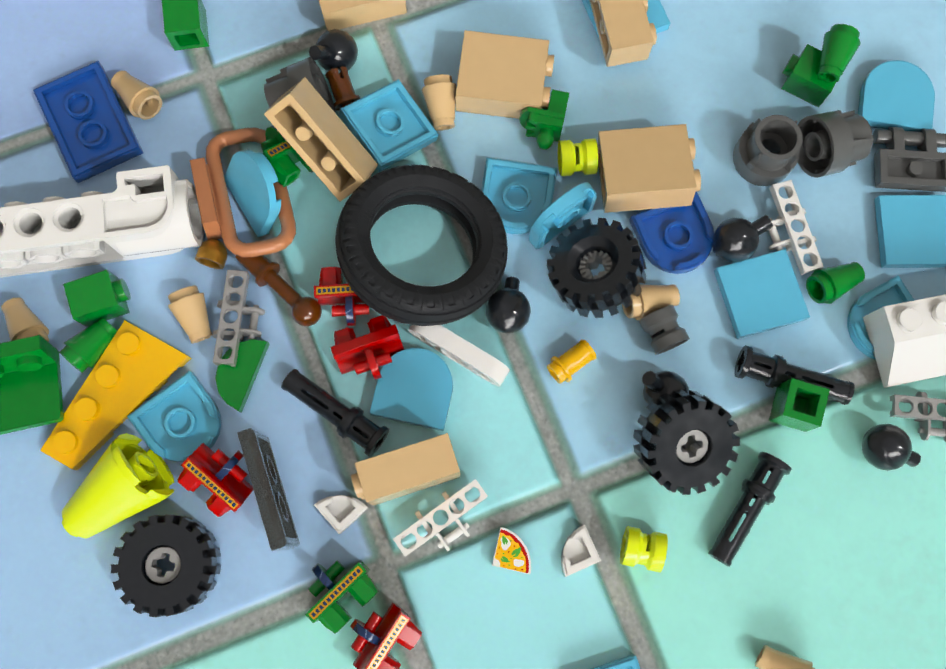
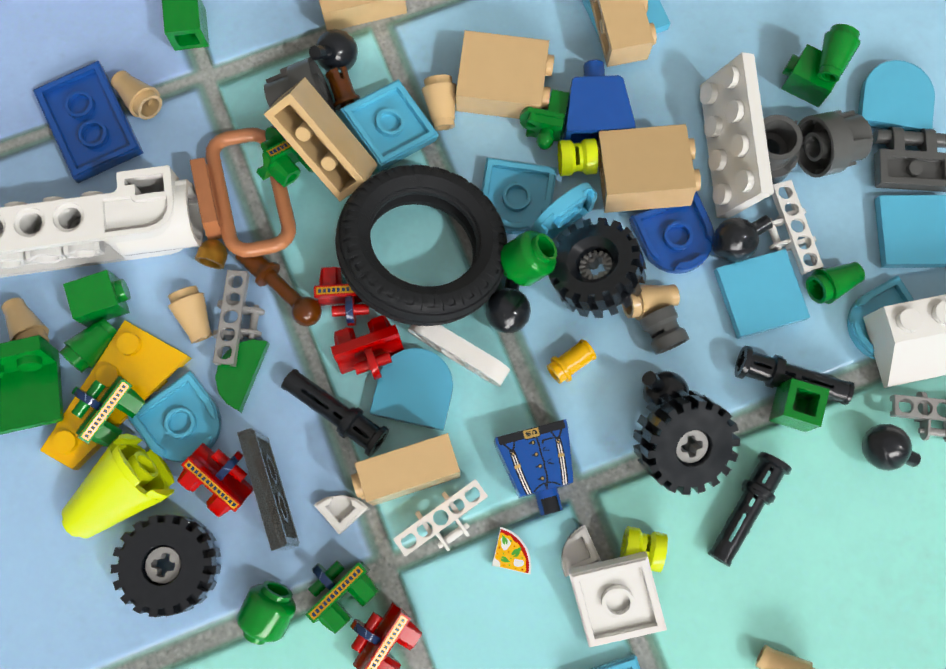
medium azure tile [224,149,281,237] -> none
none -> green hips [71,375,145,447]
none -> green head [236,581,296,645]
none -> blue torso [494,419,573,516]
none -> green head [501,230,557,286]
none -> blue torso [563,60,636,143]
none -> white tile [569,551,667,647]
none -> white plate [700,52,774,219]

